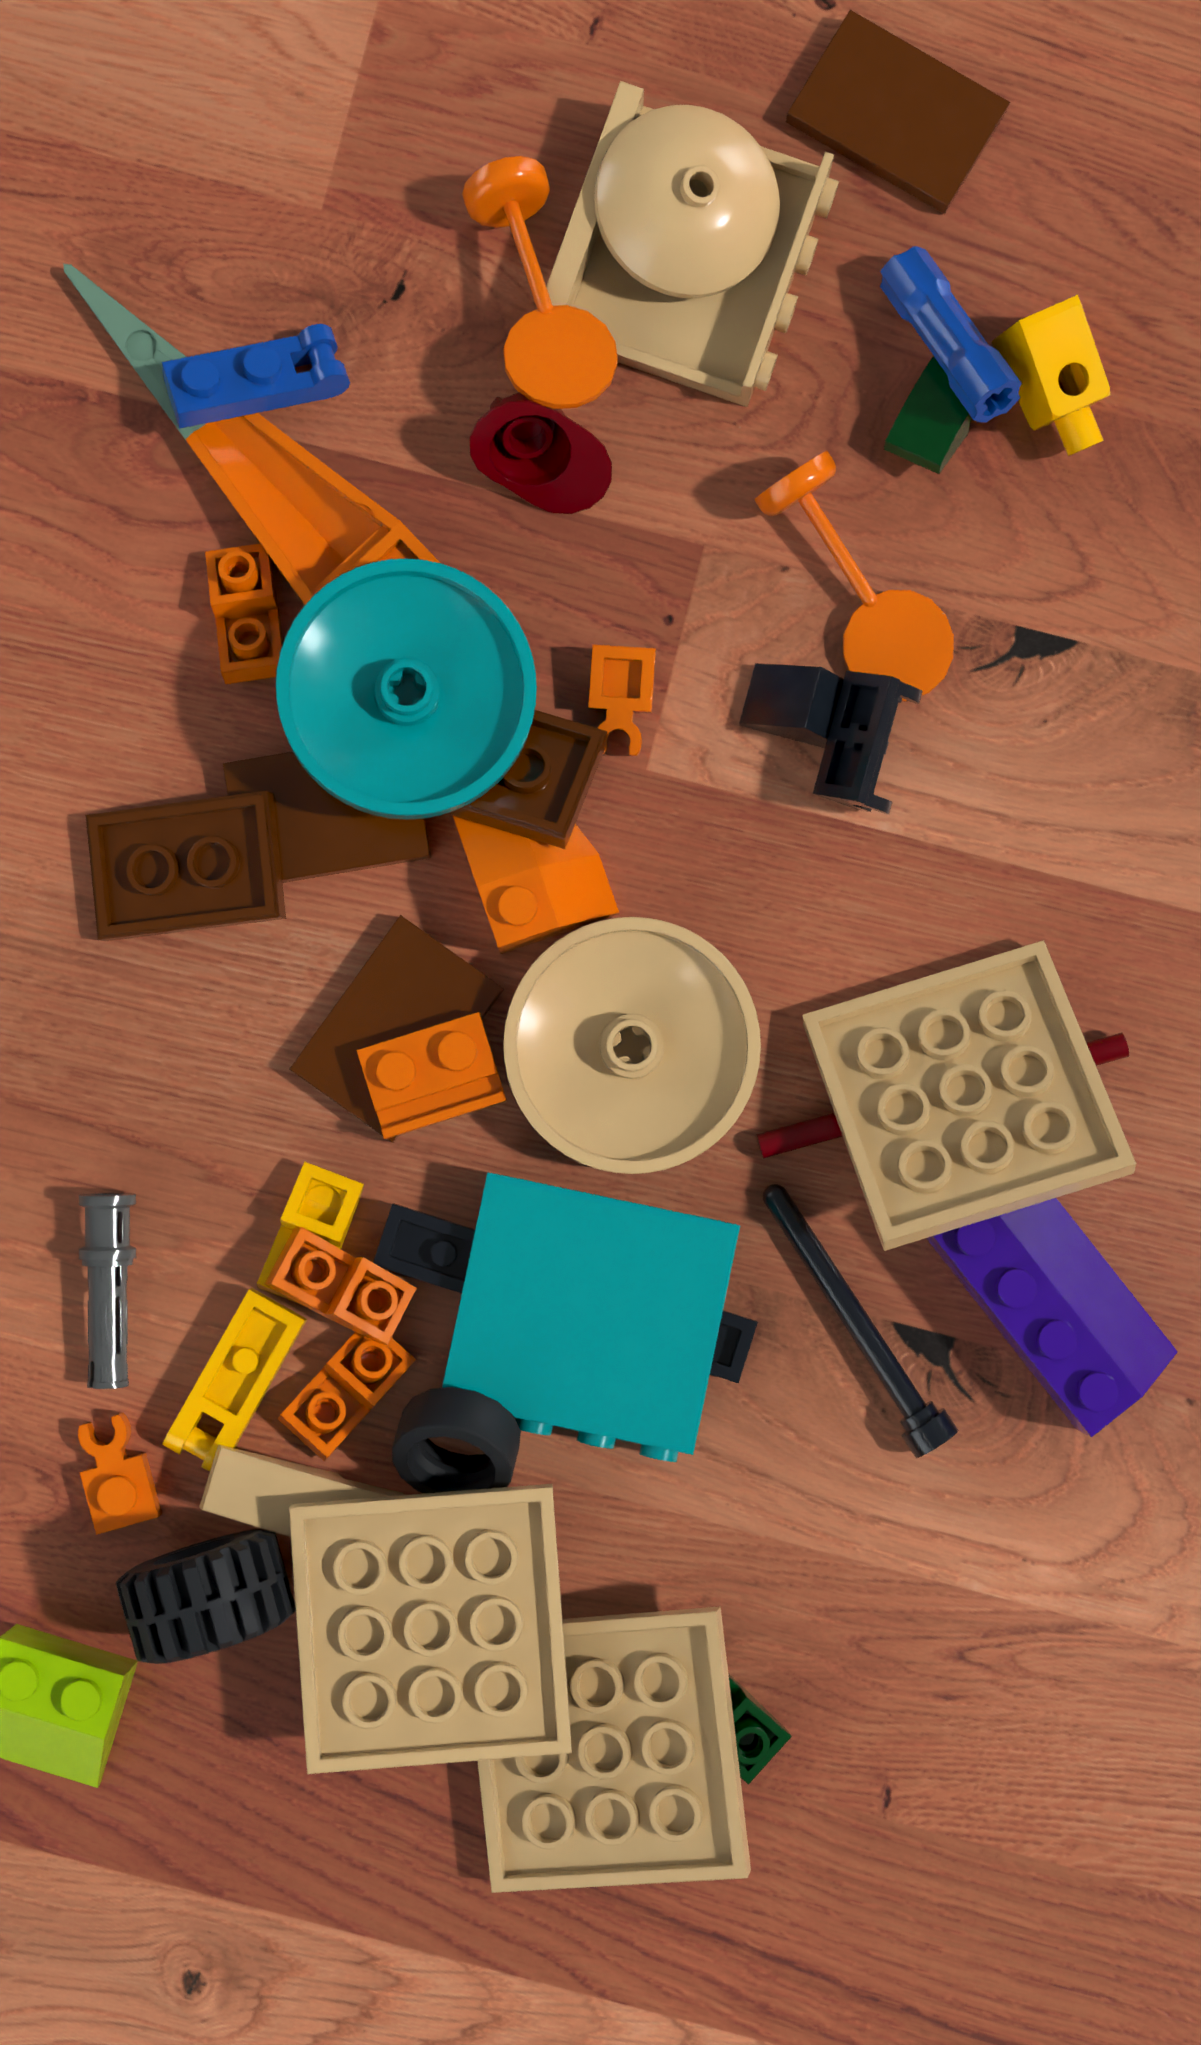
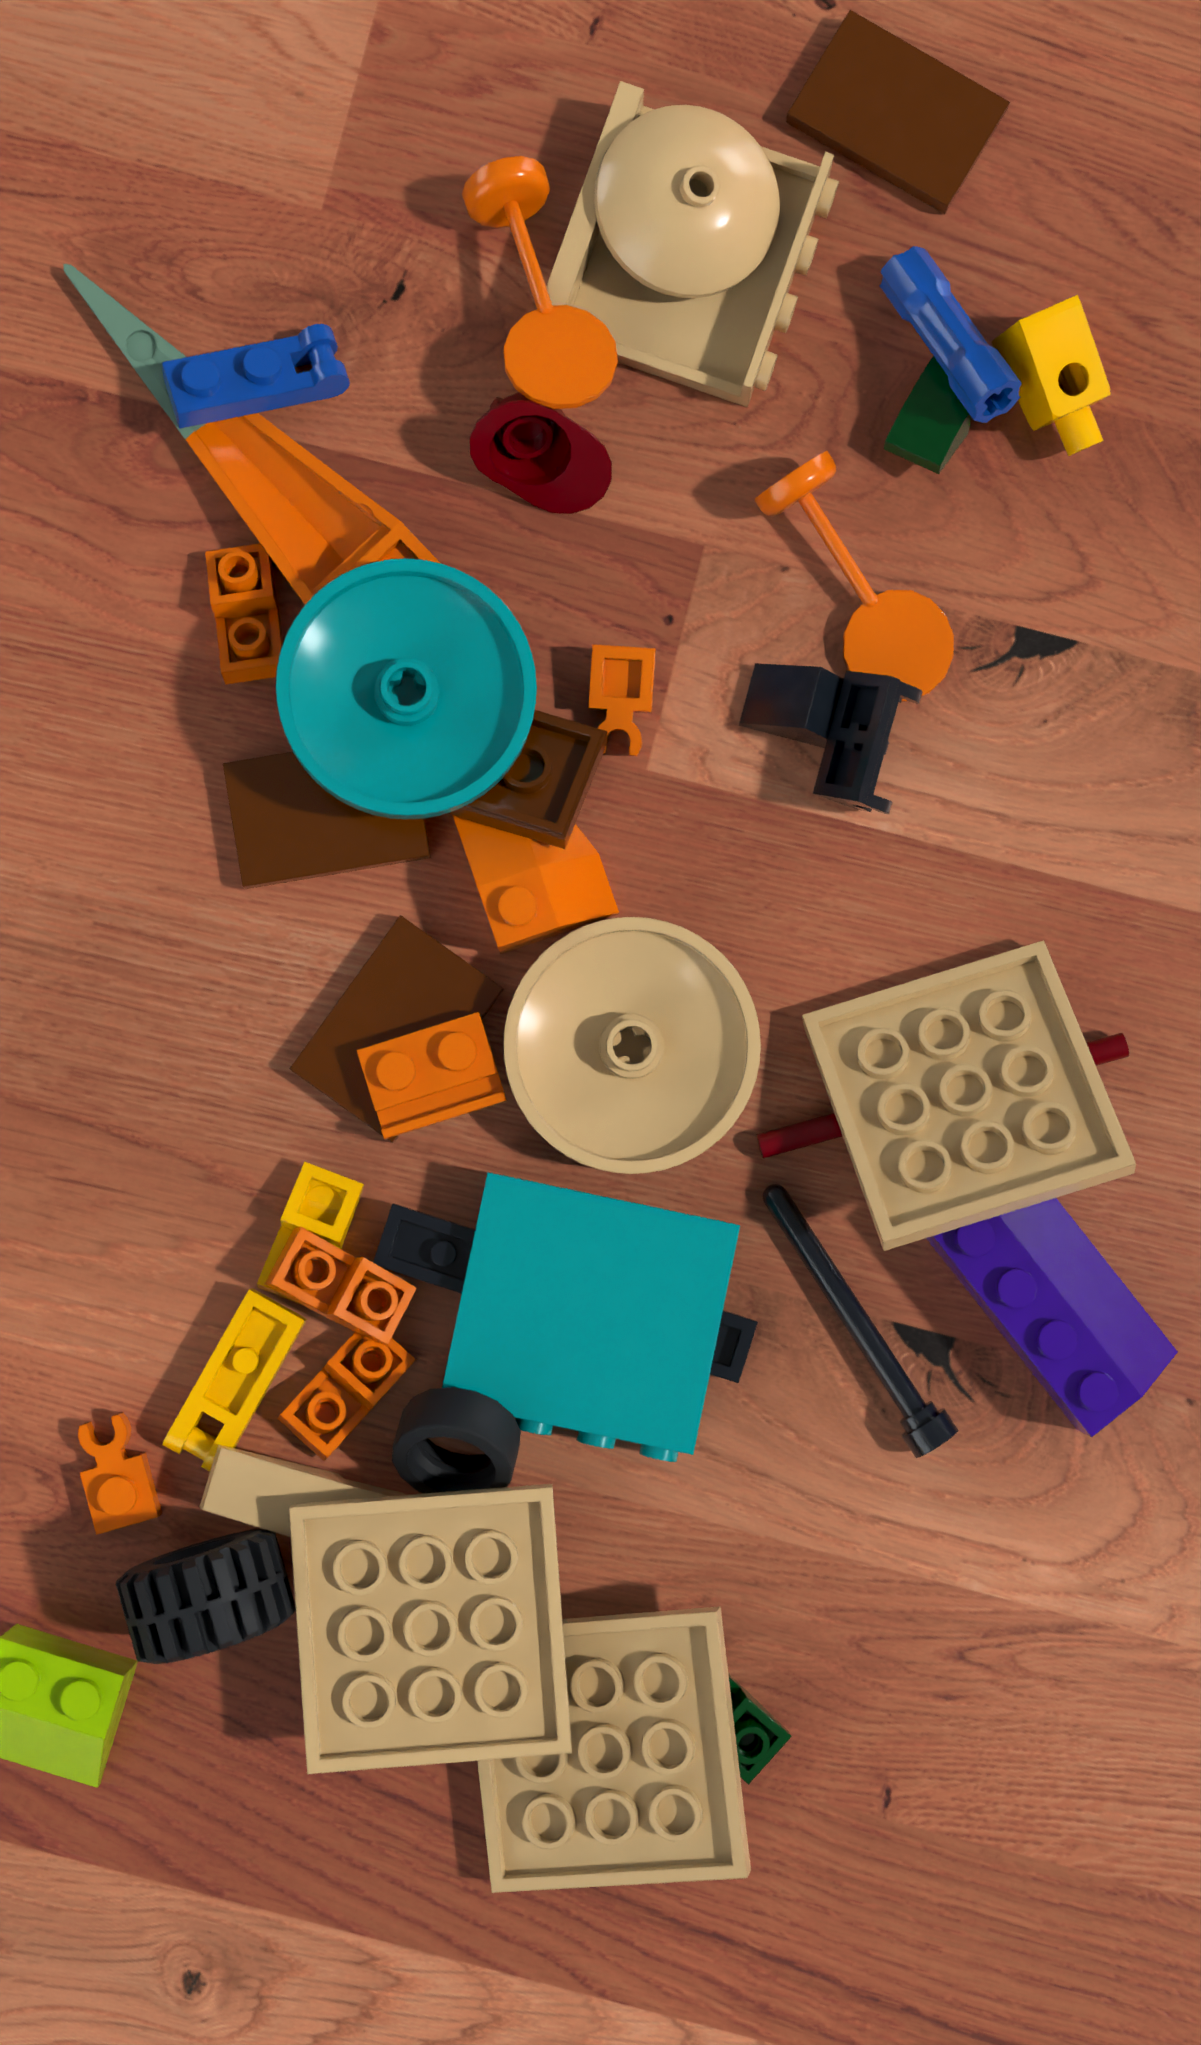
dark grey pin [79,1193,136,1389] -> none
reddish brown tile [86,791,286,941] -> none

